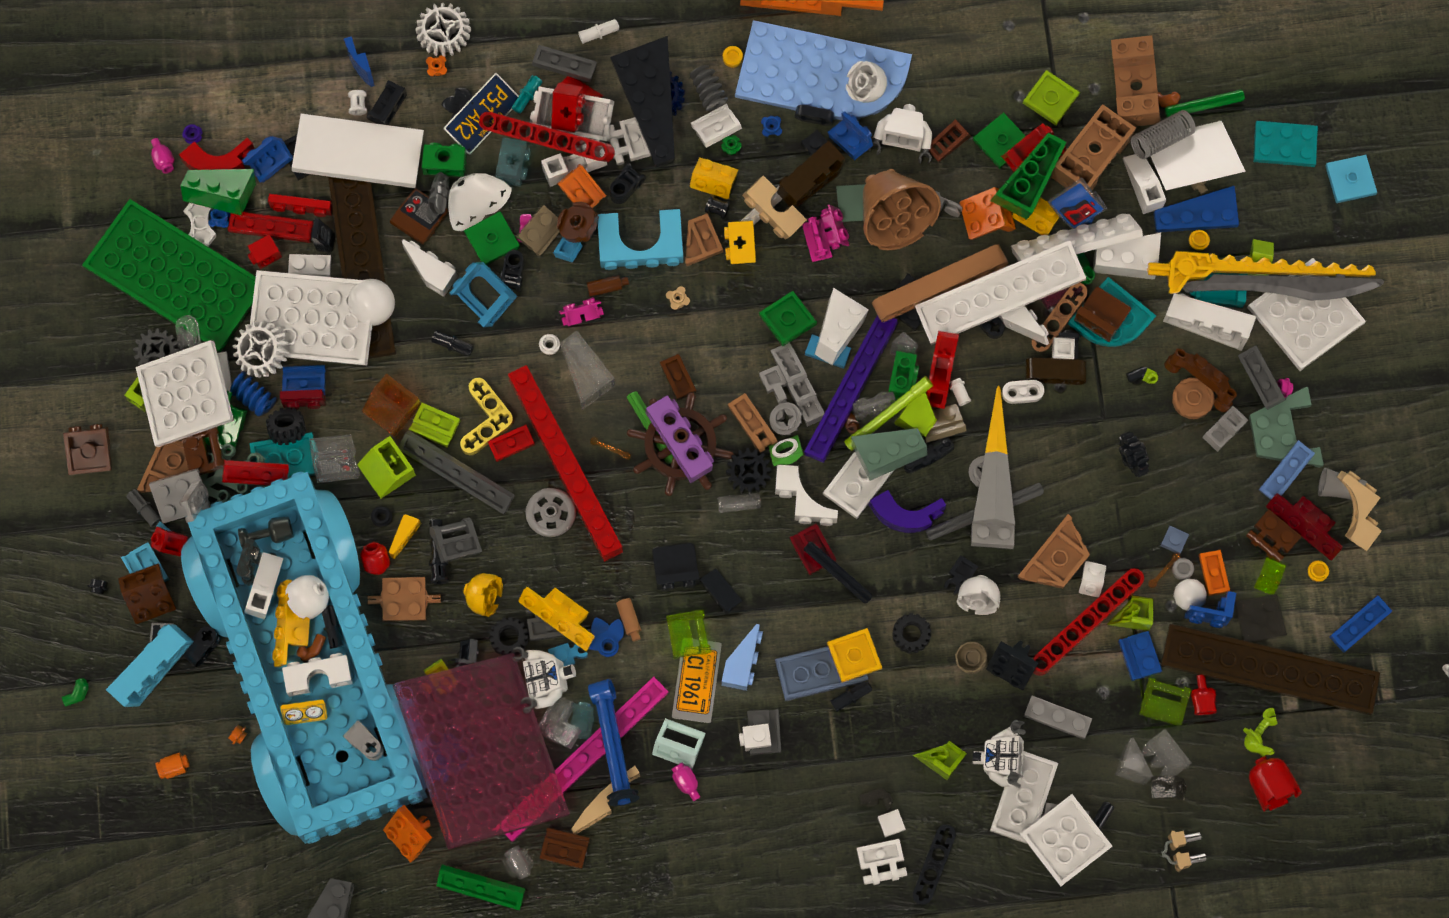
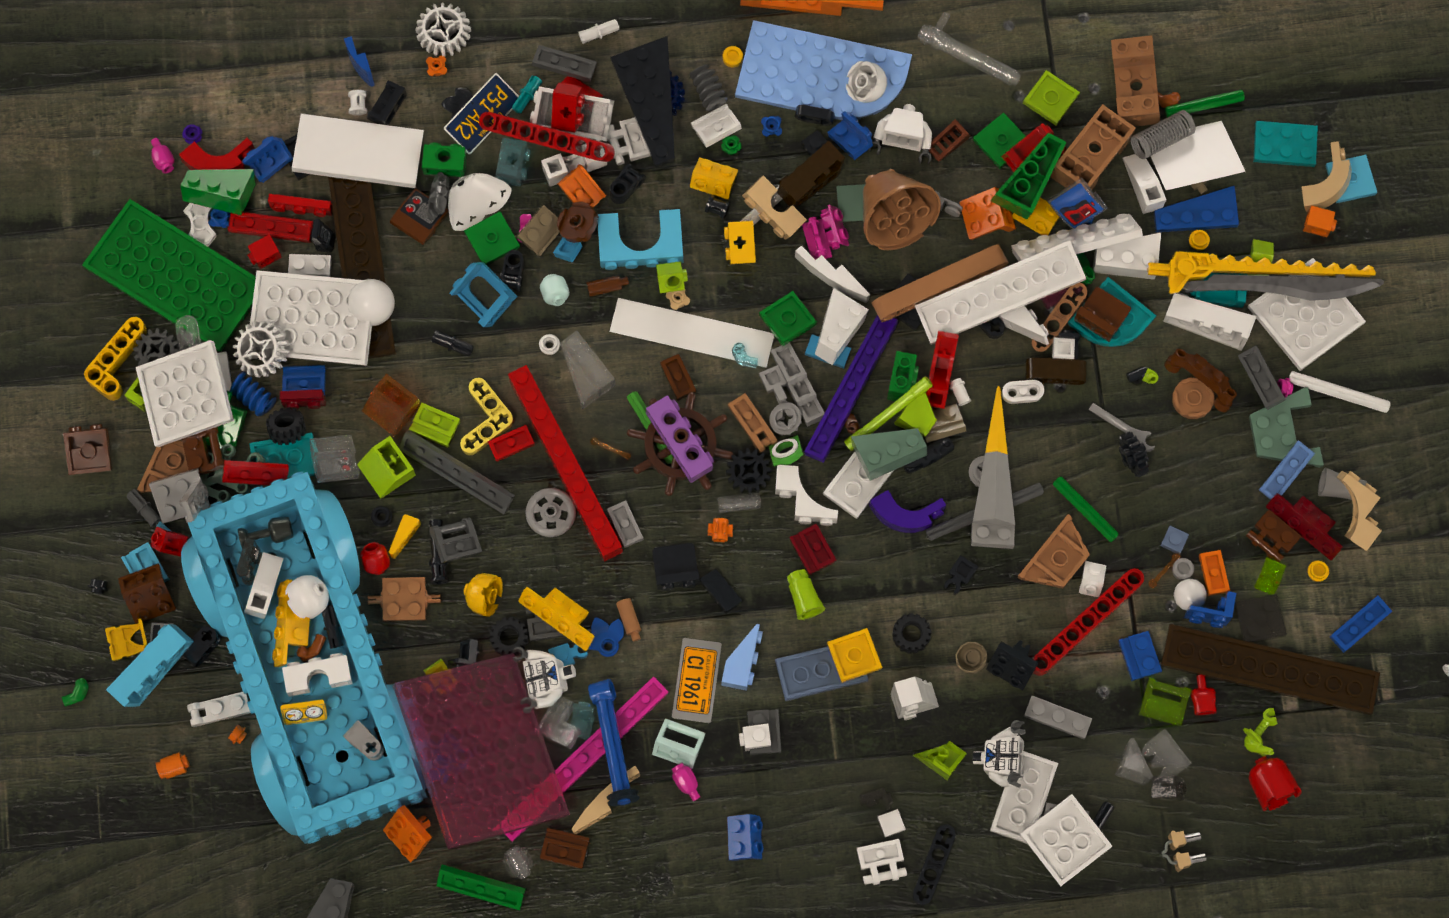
white slope [402,239,457,297] -> none
dark pink hinge [559,298,604,327] -> none
clear neon green plate [666,610,712,659] -> none
medium nougat wing [685,213,723,267] -> none
black axle [804,542,872,603] -> none
black axle [830,680,872,712] -> none
clear plate [853,392,895,420] -> none
clear slope [890,332,918,356] -> none
white cylinder [957,575,1000,615] -> none
lime slope [1106,595,1153,631] -> none
light grey slope [1202,406,1248,452] -> none
none -> yellow beam [84,317,147,401]
none -> yellow piece [105,618,147,661]
none -> white plate [187,692,251,727]
none -> light aqua head [540,274,569,306]
none -> light grey plate [607,501,644,548]
none -> white sticker [609,298,774,368]
none -> lime brick [656,261,688,293]
none -> orange gear [708,518,733,542]
none -> blue bracket [727,814,764,861]
none -> clear light blue arm [732,343,759,368]
none -> lime plant [787,569,825,620]
none -> white slope [795,246,870,303]
none -> white wedge [891,677,939,720]
none -> clear cylinder [917,12,1021,86]
none -> green axle [1053,476,1119,542]
none -> light grey piece [1089,403,1155,452]
none -> white axle [1289,371,1390,413]
none -> tan arch [1302,141,1352,212]
none -> orange brick [1303,206,1337,237]

